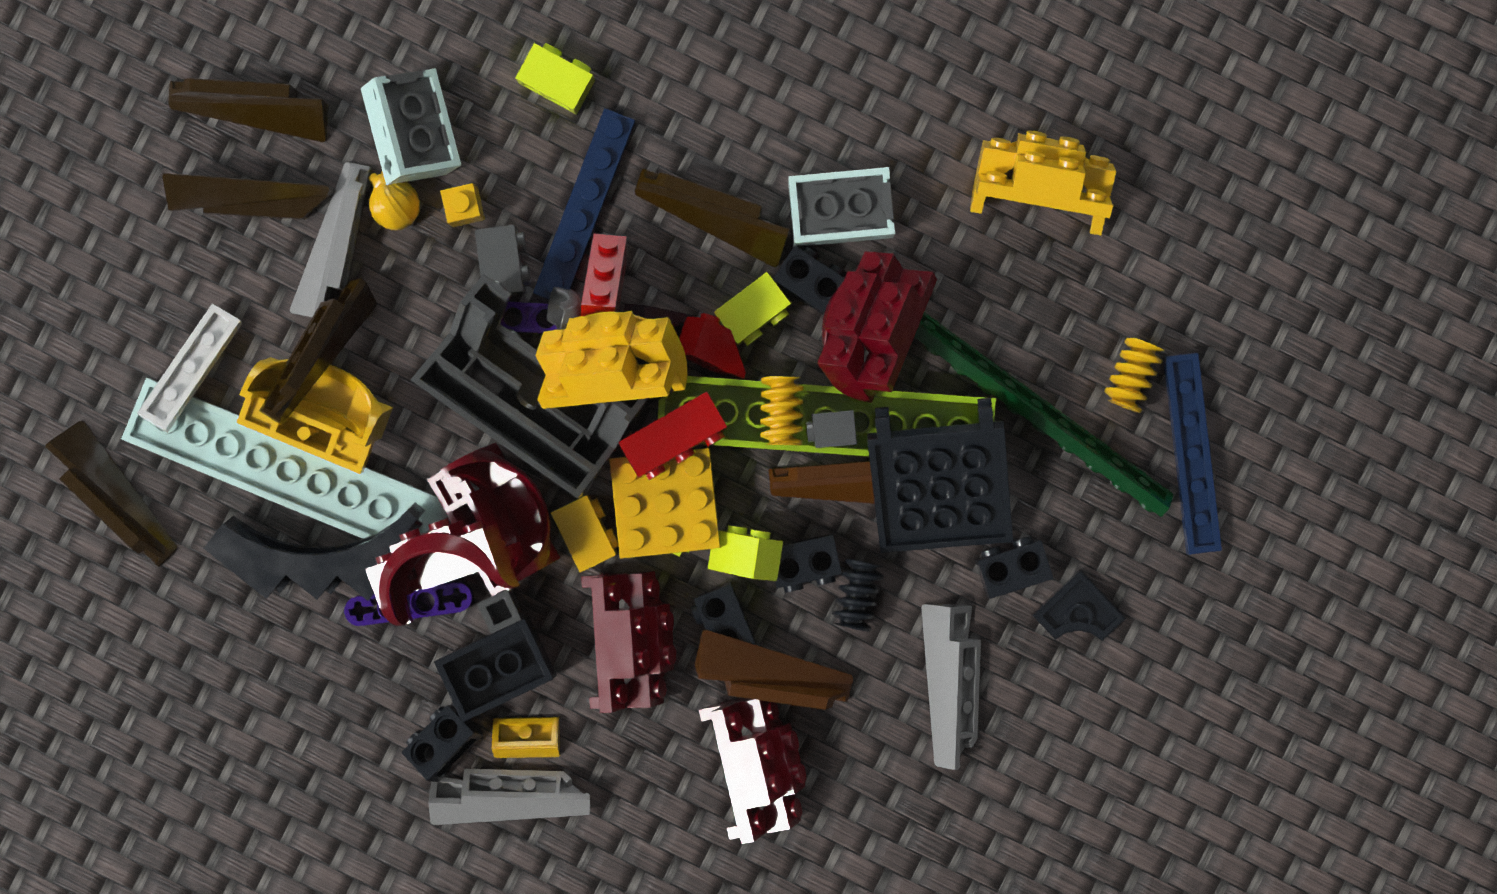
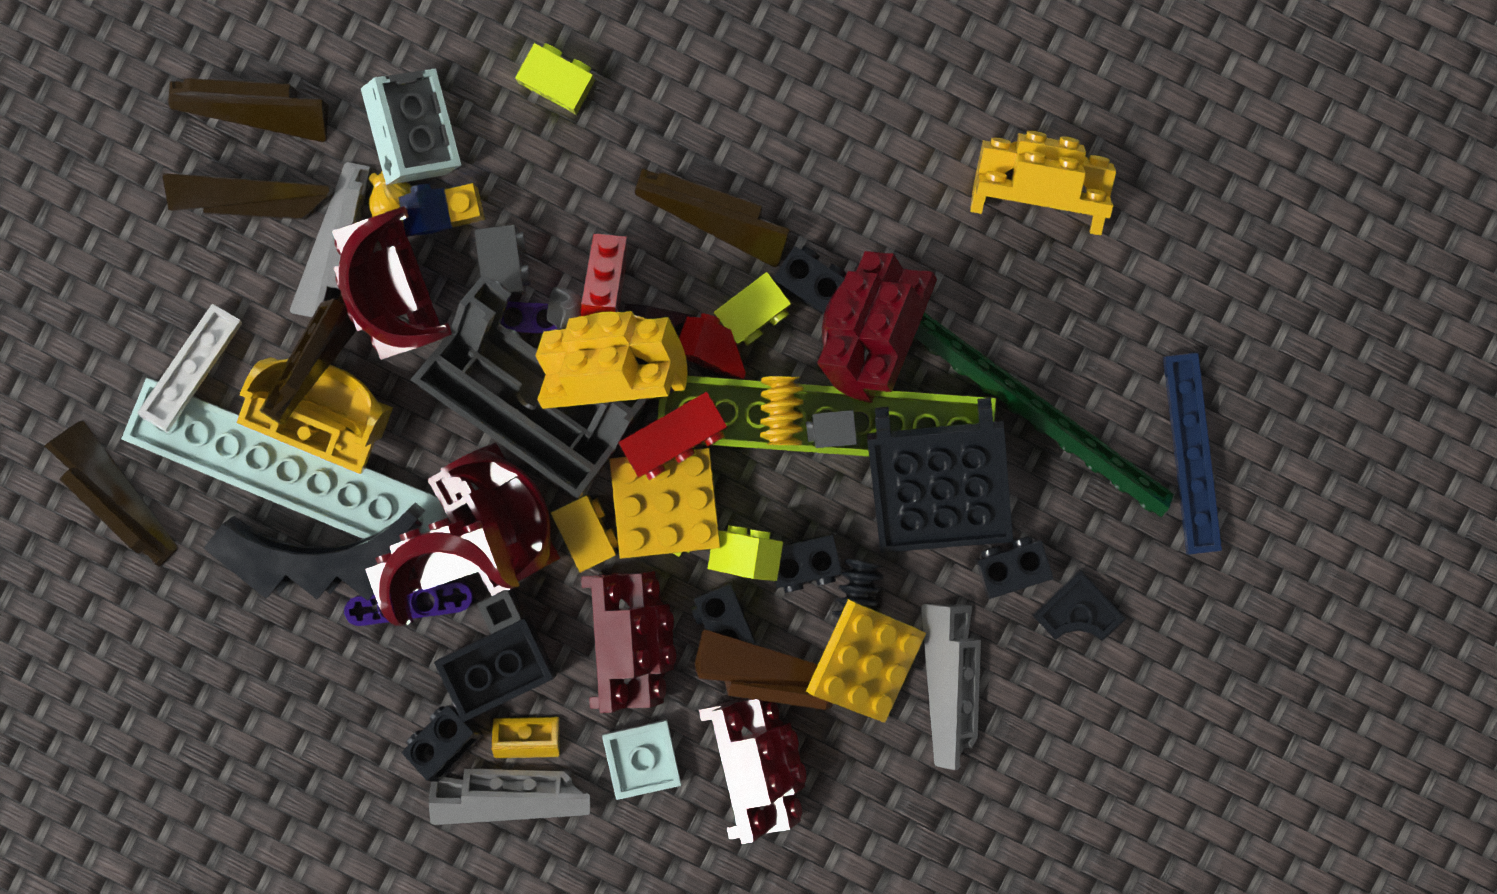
dark blue plate [533,108,636,300] -> none
reddish brown wedge [769,461,875,504] -> none
dark grey piece [788,167,895,247] -> none
yellow piece [1104,338,1165,413] -> none
none -> dark red piece [332,206,452,360]
none -> clear blue brick [398,184,452,237]
none -> light aqua plate [602,719,681,800]
none -> yellow plate [806,599,926,723]

